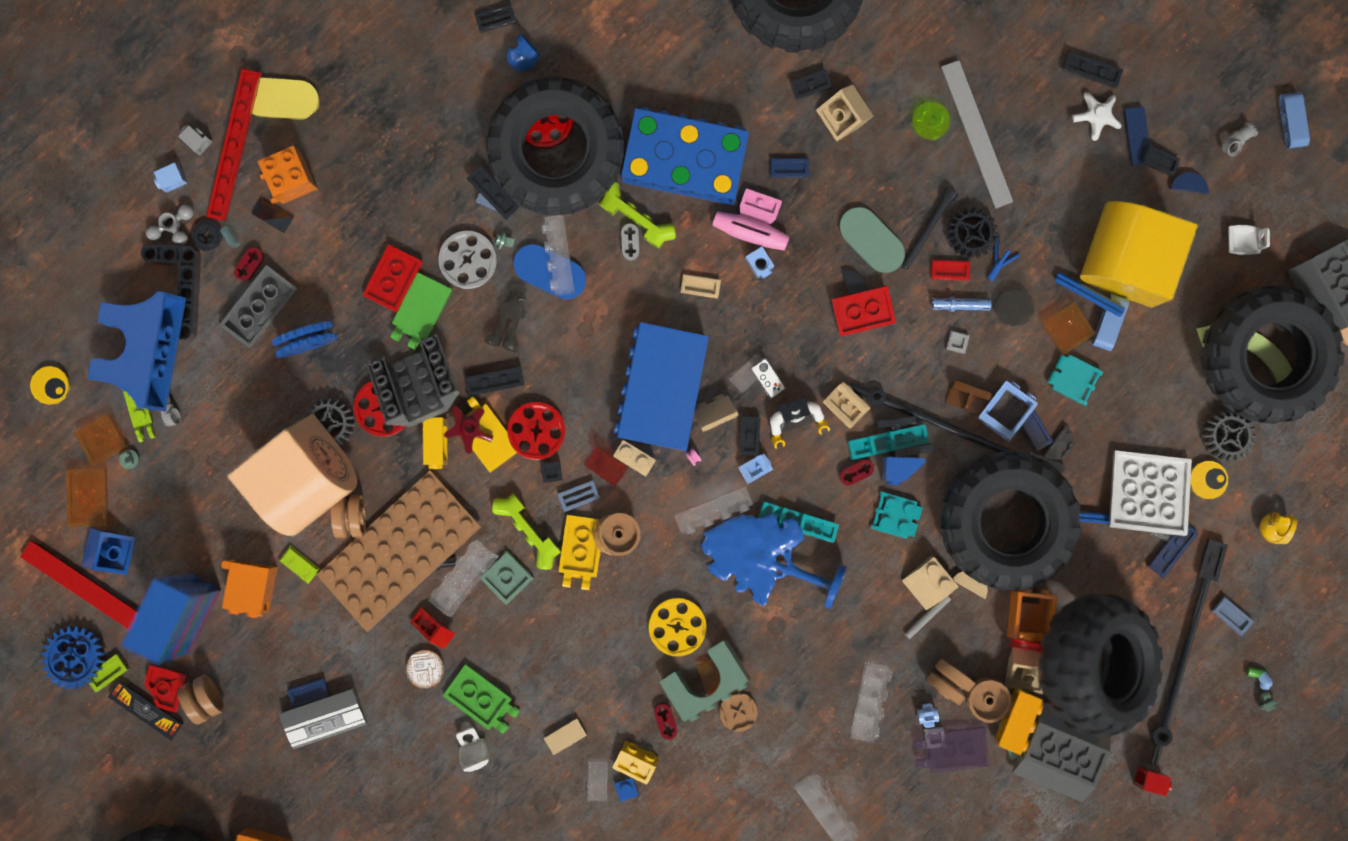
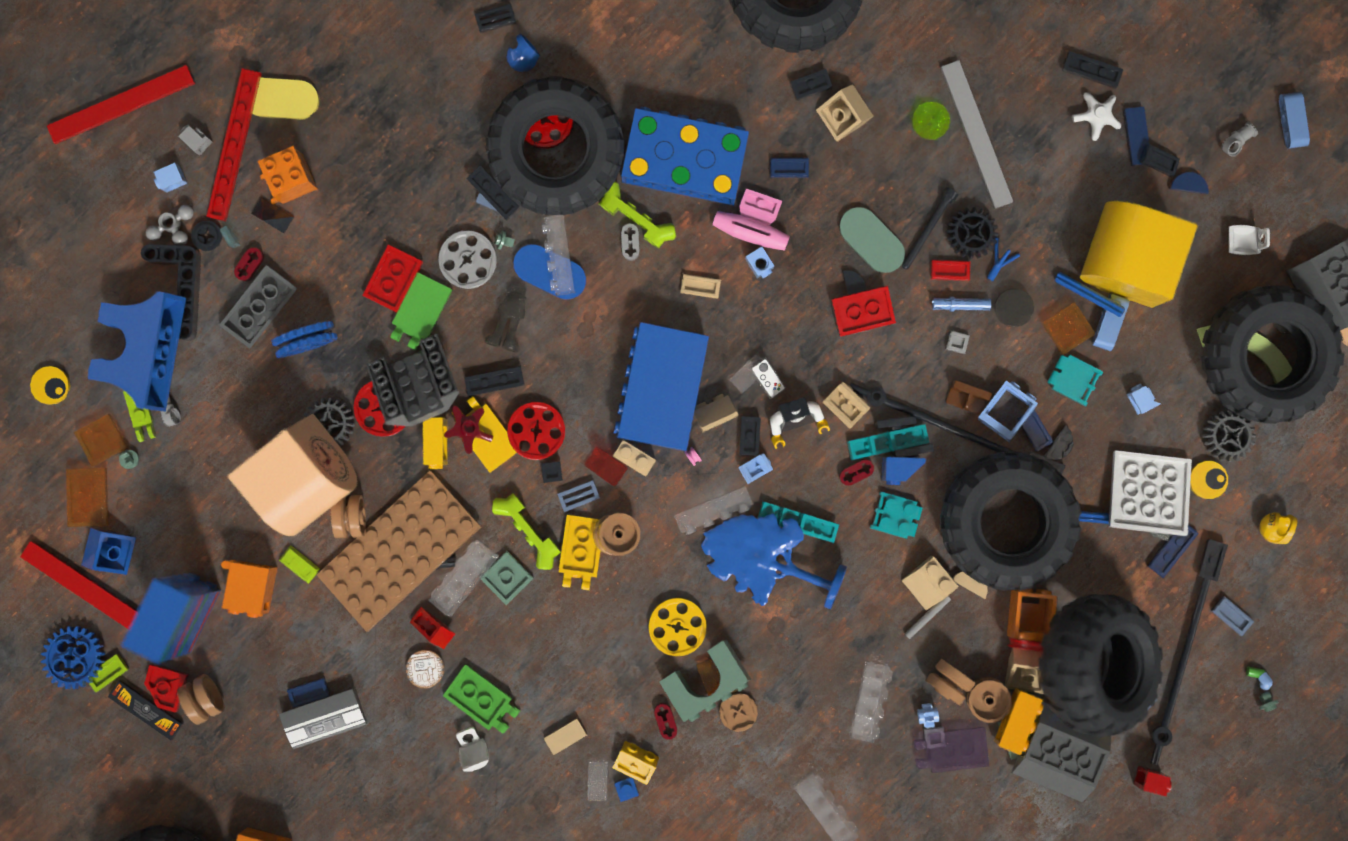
none -> red tile [47,65,195,144]
none -> light blue window [1127,383,1160,415]

